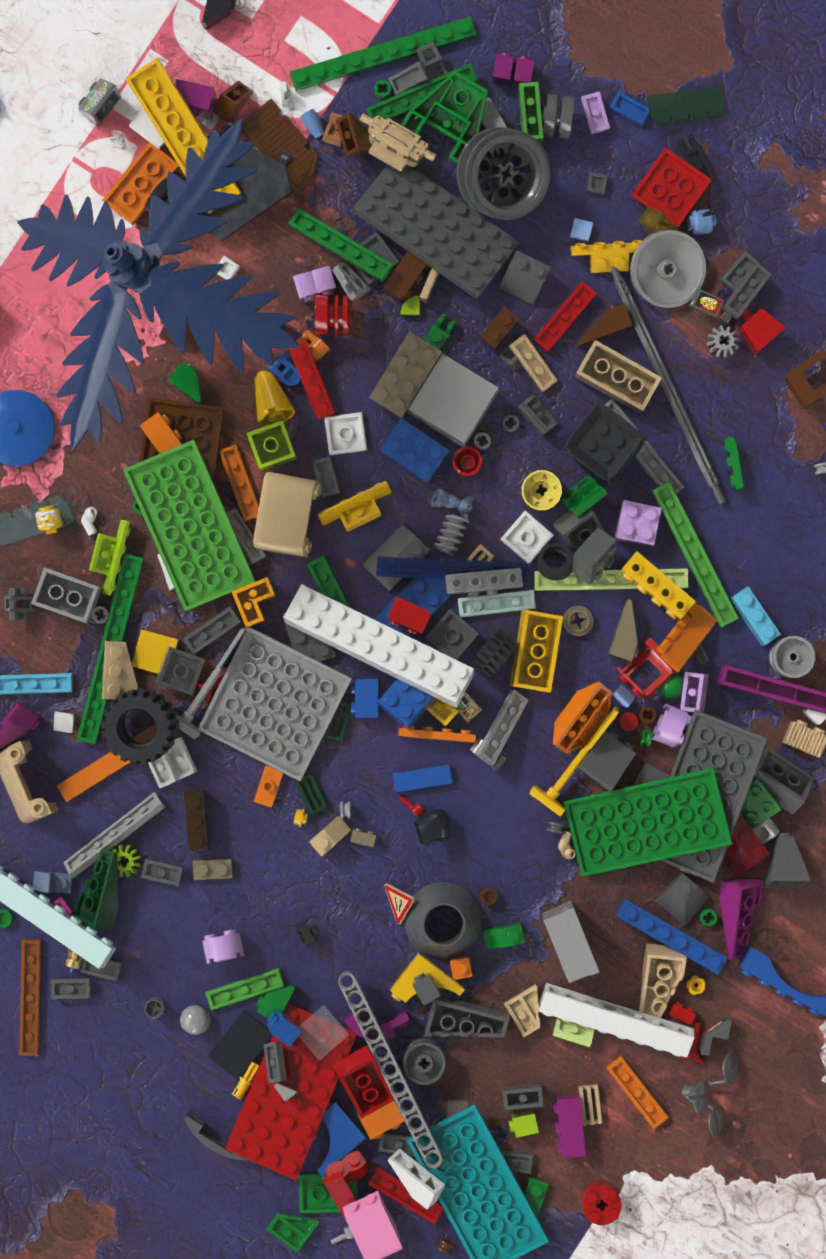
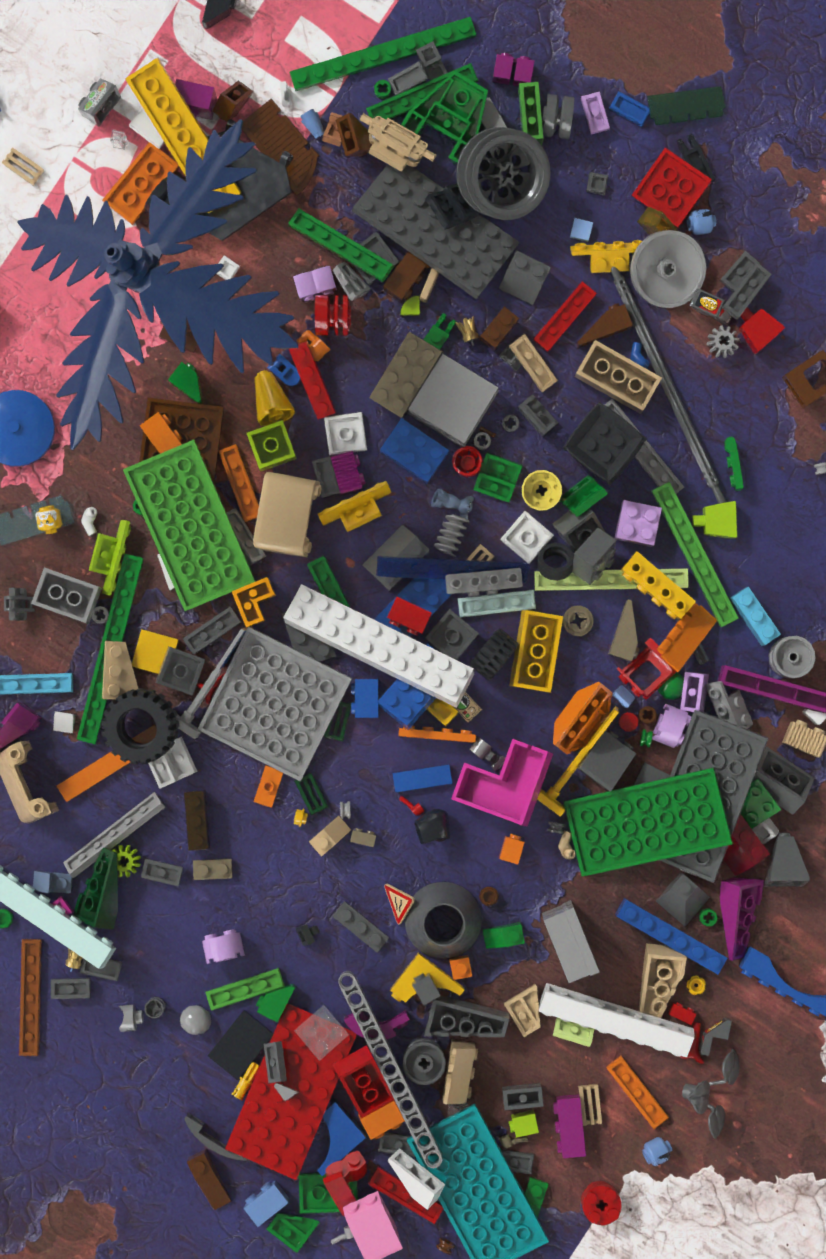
blue brick [267,1009,301,1047] -> none
light grey plate [476,690,528,765] -> none
none -> tan tile [1,147,44,186]
none -> light grey piece [119,1005,144,1032]
none -> reddish brown slope [187,1149,232,1210]
none -> medium blue brick [244,1180,290,1227]
none -> magenta brick [331,451,365,495]
none -> dark grey plate [332,901,389,952]
none -> black slope [425,183,479,230]
none -> tan wedge [442,1039,478,1104]
none -> dark pink piece [451,739,553,827]
none -> pearl gold piece [455,316,479,346]
none -> green slope [473,452,523,503]
none -> orange brick [499,834,525,864]
none -> dark tan hand [499,1135,528,1148]
none -> blue arm [630,342,649,369]
none -> medium blue head [642,1137,672,1166]
none -> lime torso [692,501,737,539]
none -> light grey bracket [705,681,753,729]

